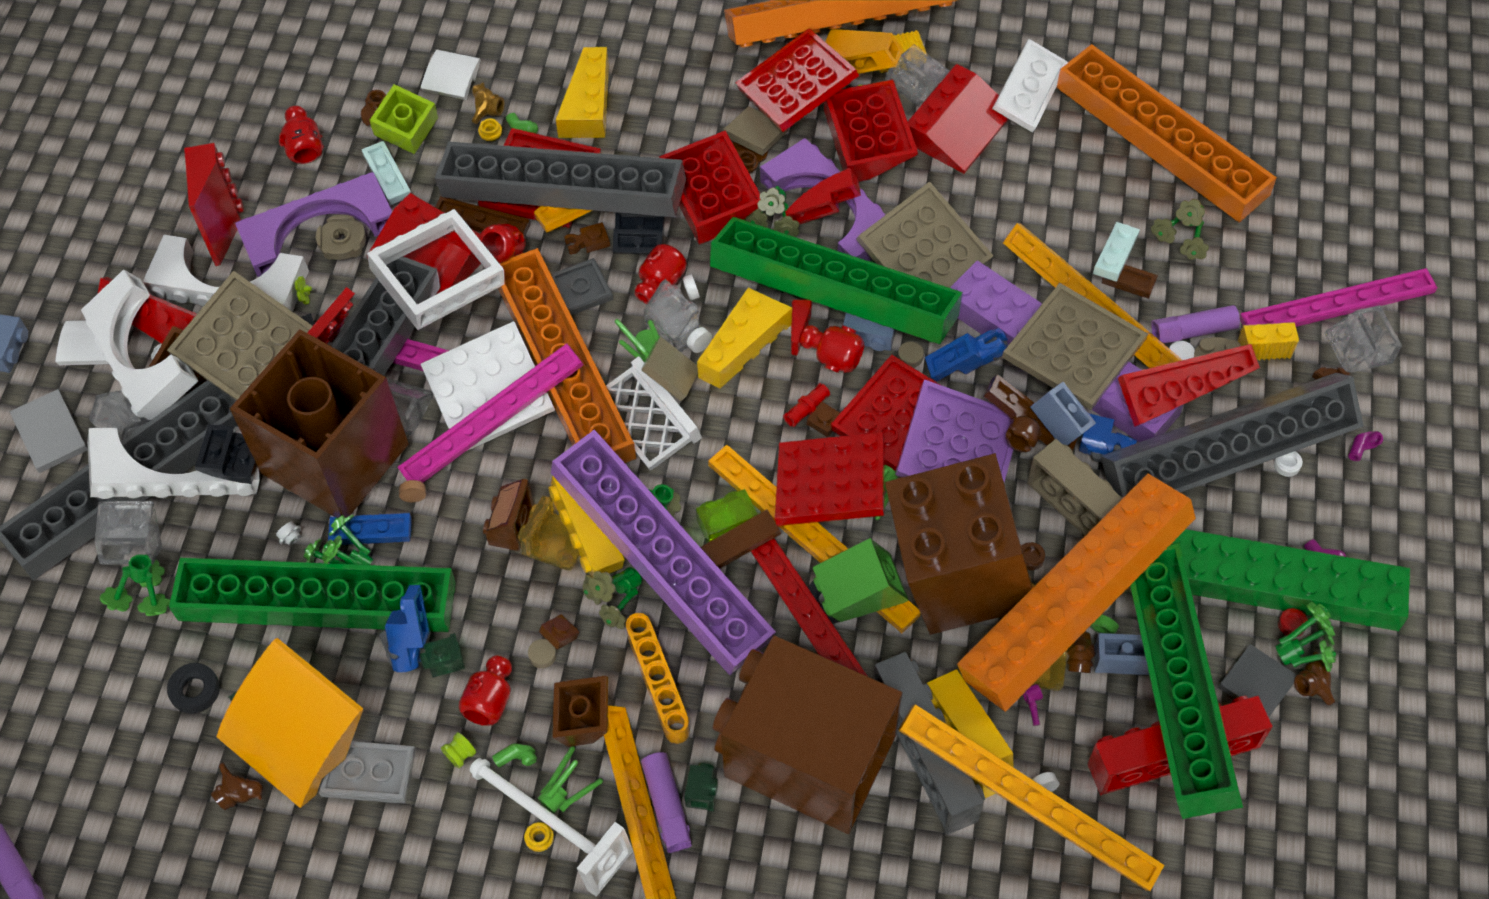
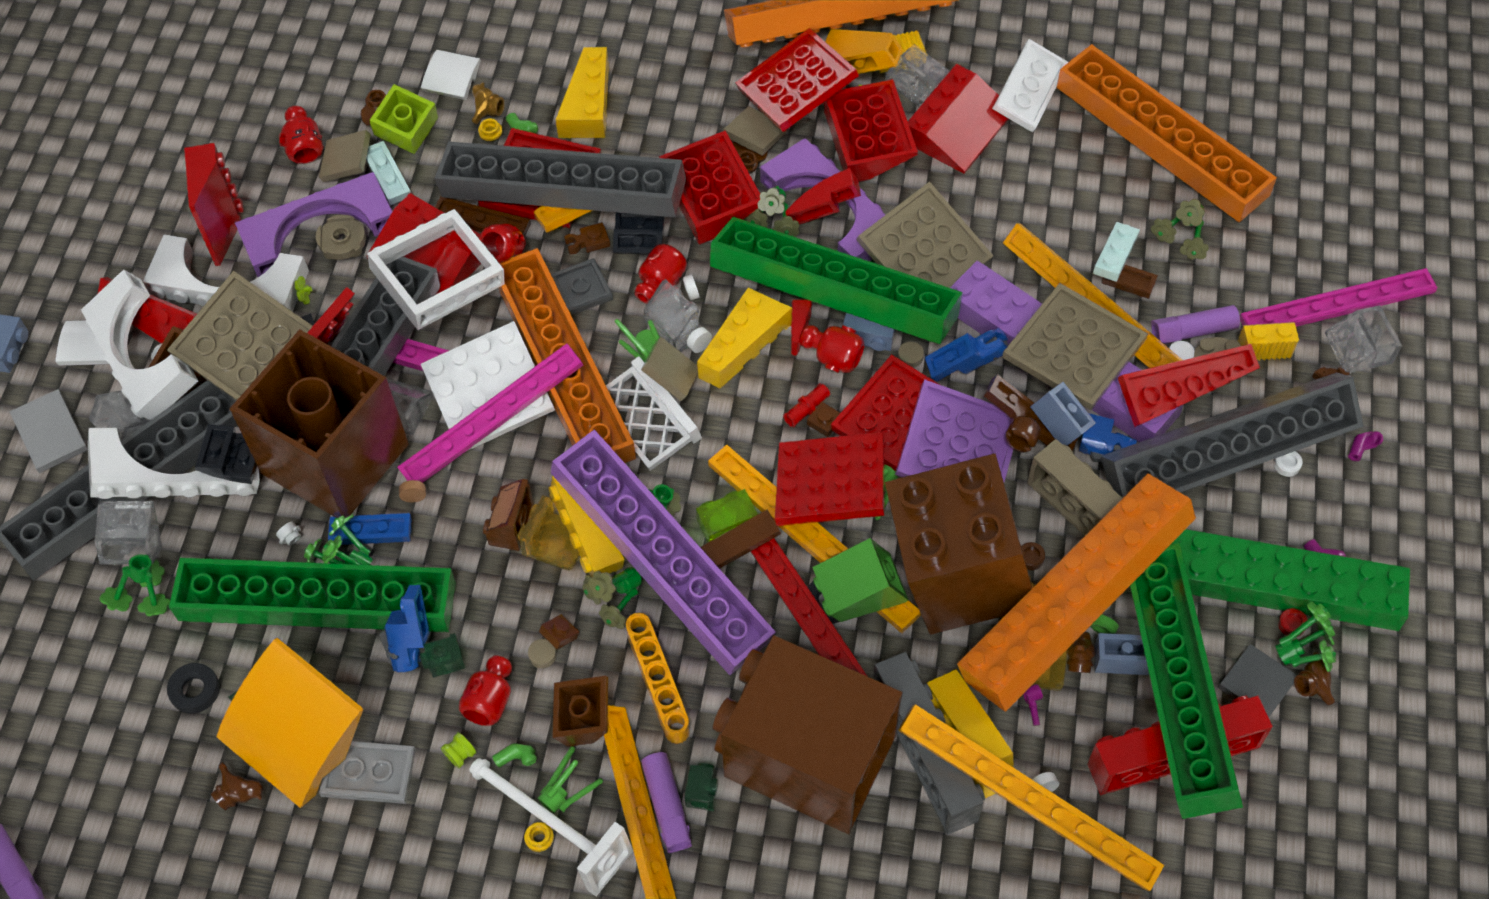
none -> dark tan tile [319,130,371,182]

